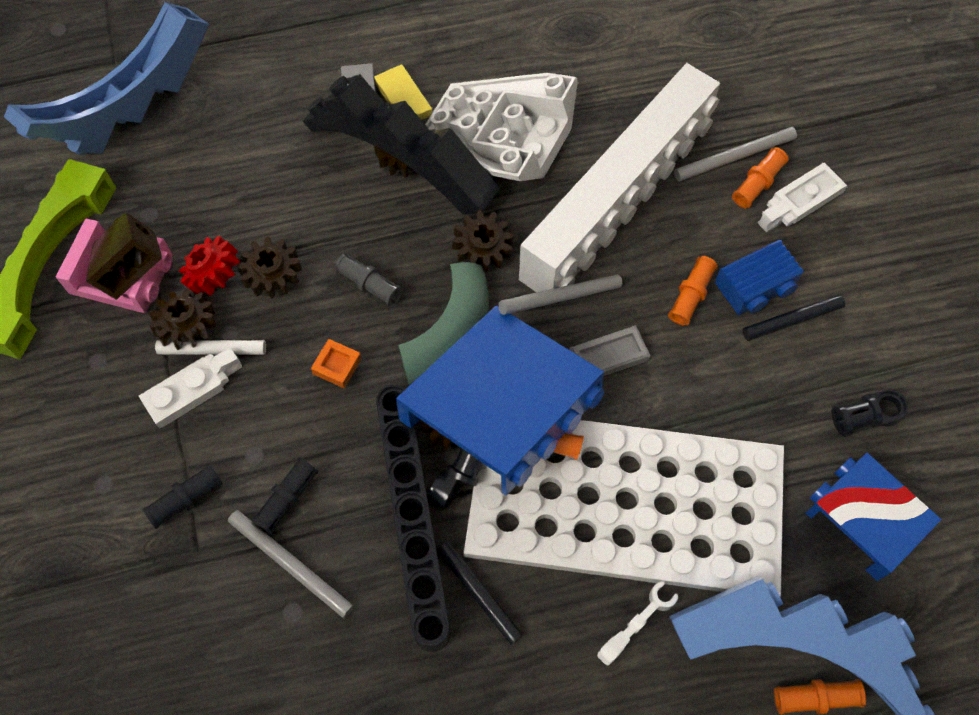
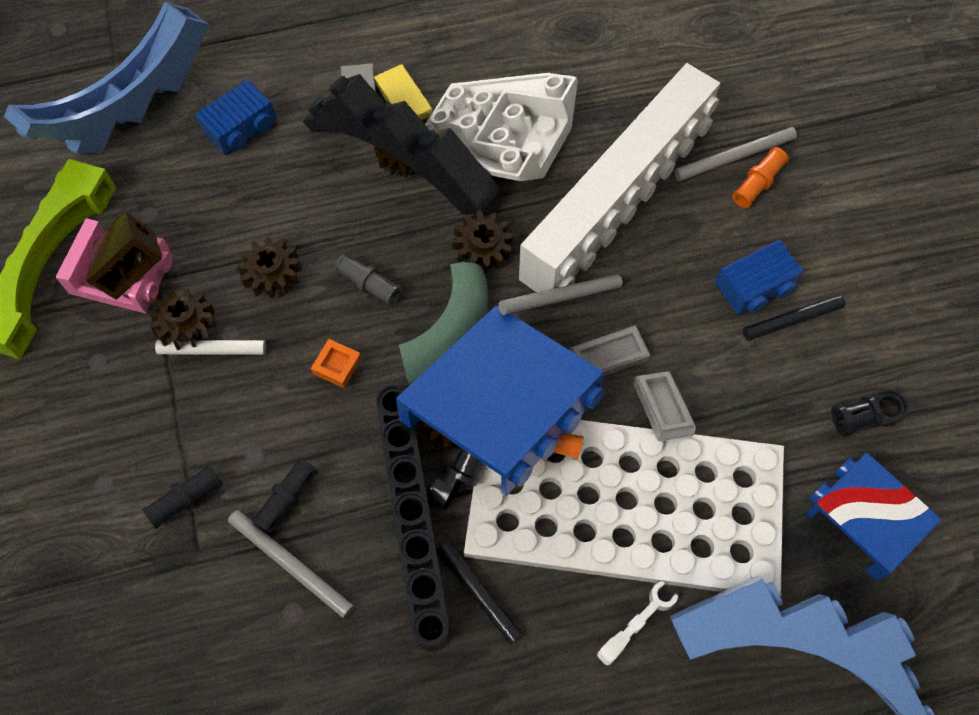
white hinge [139,348,242,428] -> none
red gear [179,236,240,295] -> none
orange pin [668,256,718,326] -> none
white hinge [758,163,847,232] -> none
orange pin [774,679,866,715] -> none
none -> blue brick [195,79,277,155]
none -> light grey tile [634,371,696,442]

